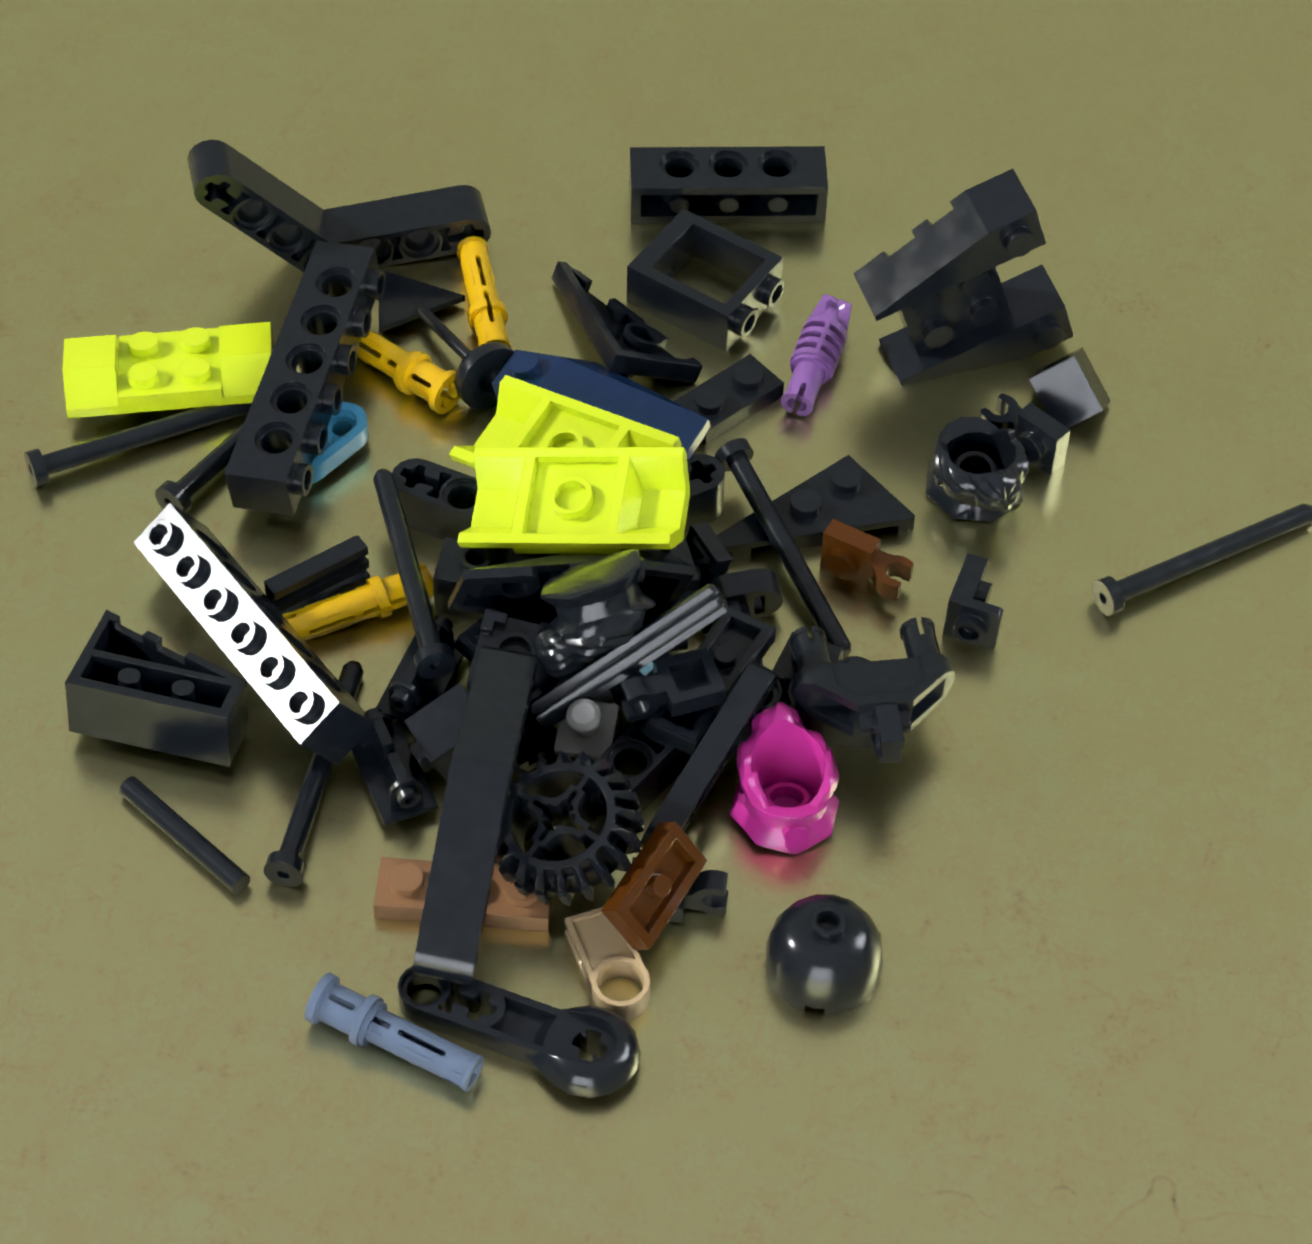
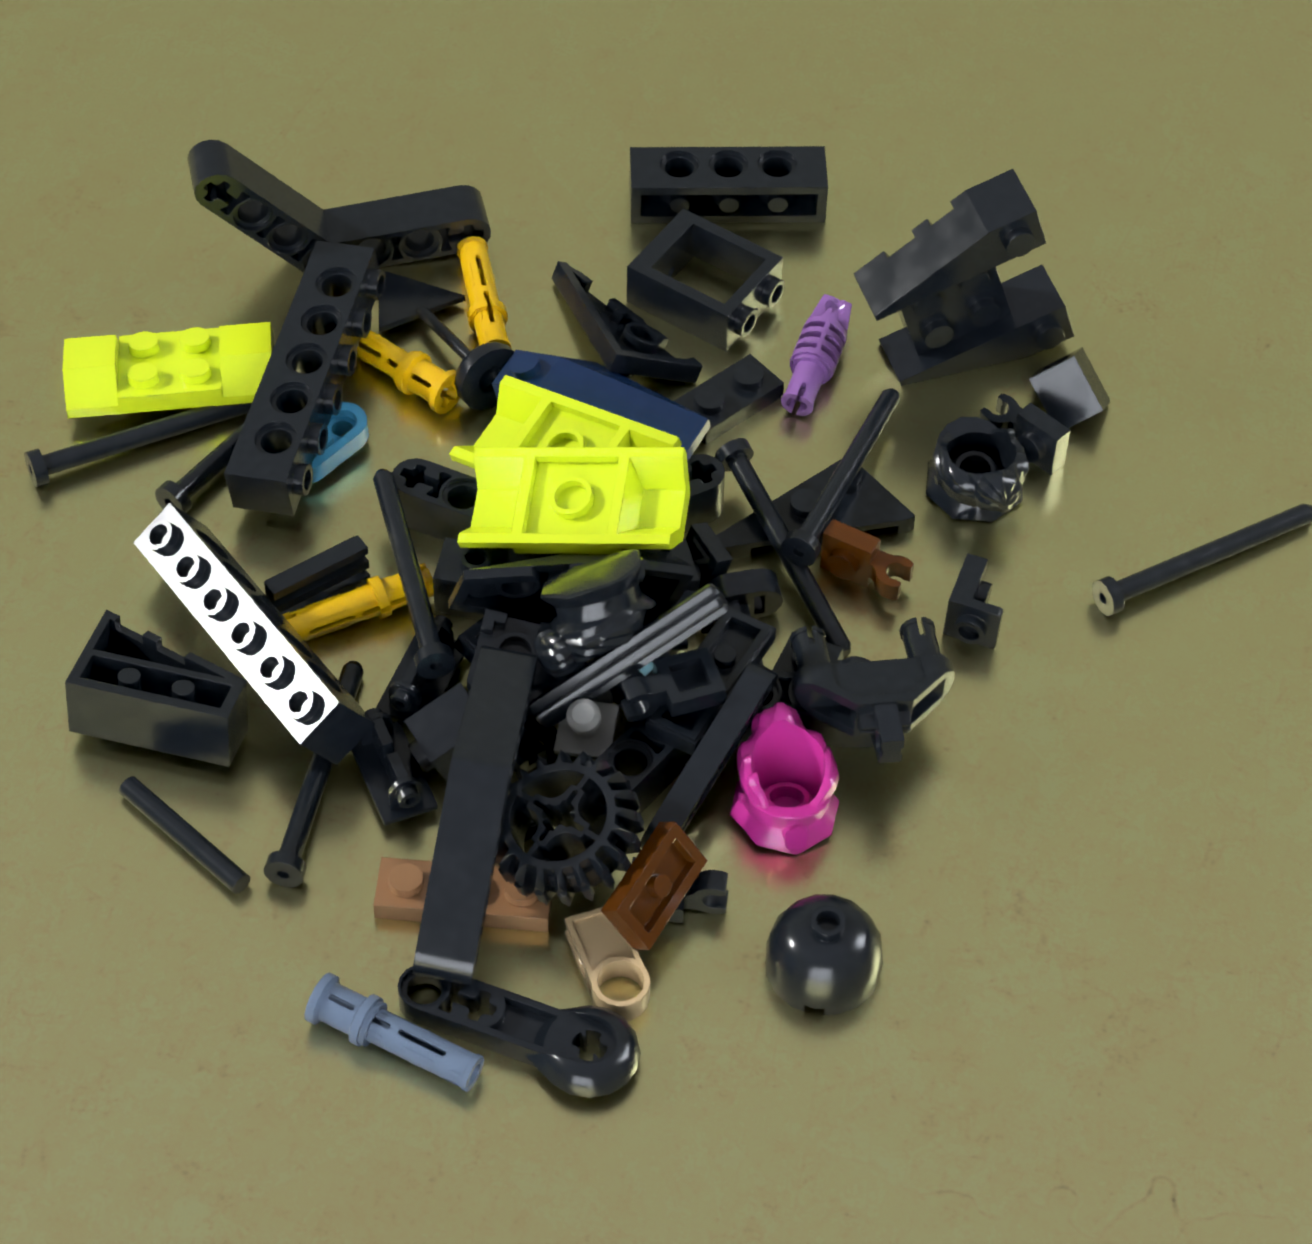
none -> black bar [781,388,900,567]

